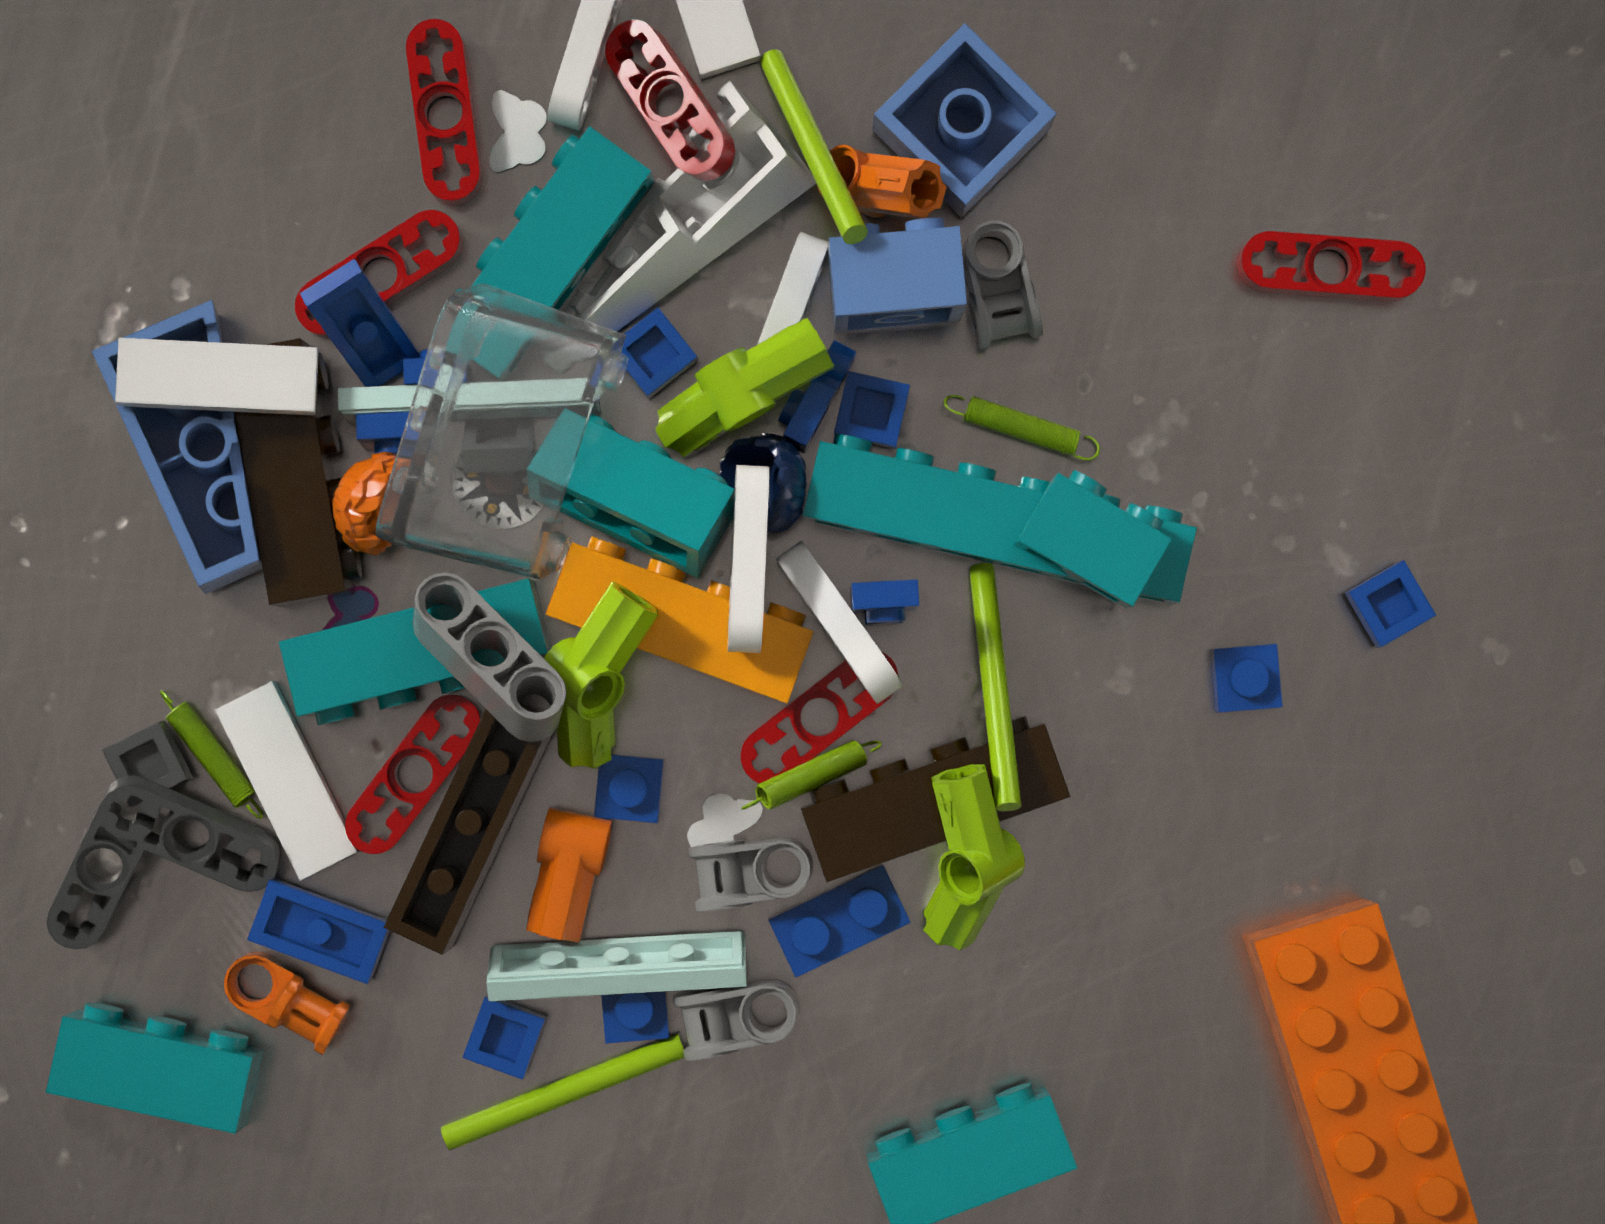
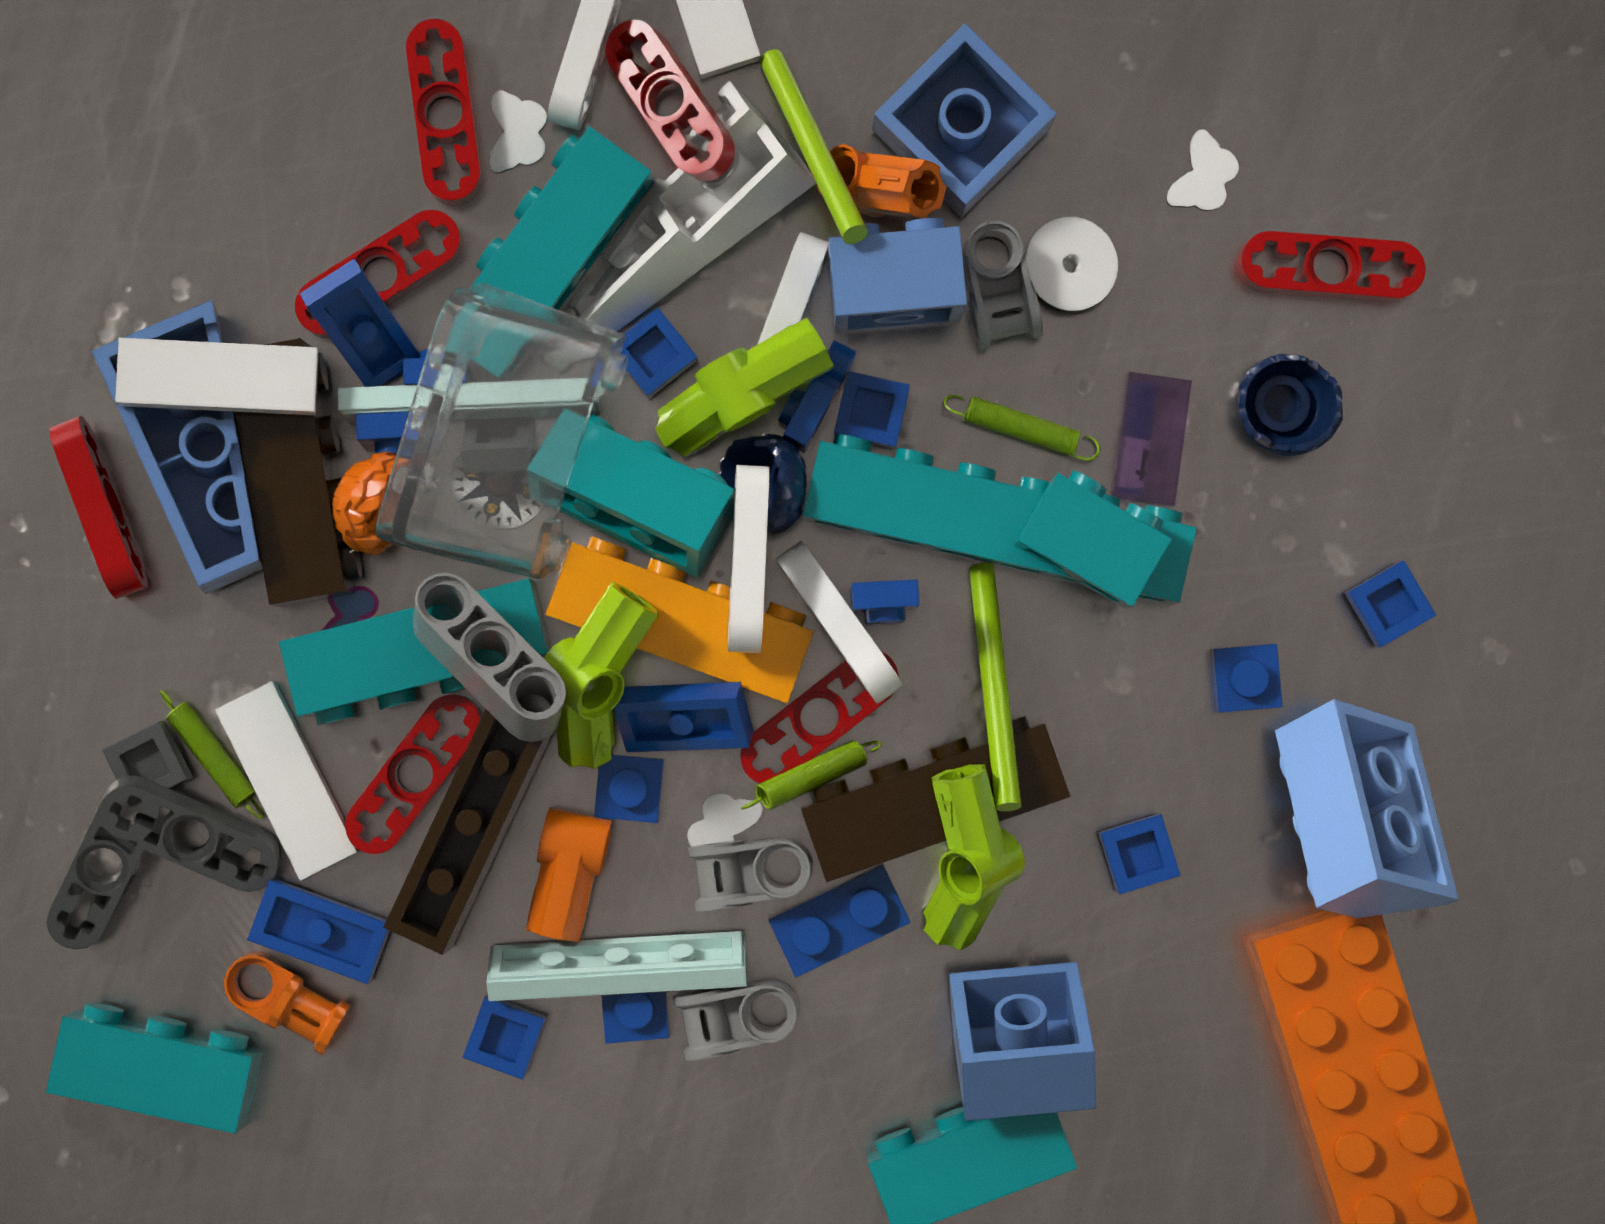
lime bar [441,1033,685,1151] -> none
none -> red beam [49,416,148,599]
none -> blue plate [614,682,753,752]
none -> medium blue brick [949,962,1096,1121]
none -> white piece [1025,217,1118,311]
none -> blue plate [1098,813,1181,895]
none -> clear purple tile [1110,372,1192,507]
none -> white sticker [1167,129,1239,210]
none -> dark blue hair [1237,354,1343,456]
none -> light blue slope [1275,699,1459,918]

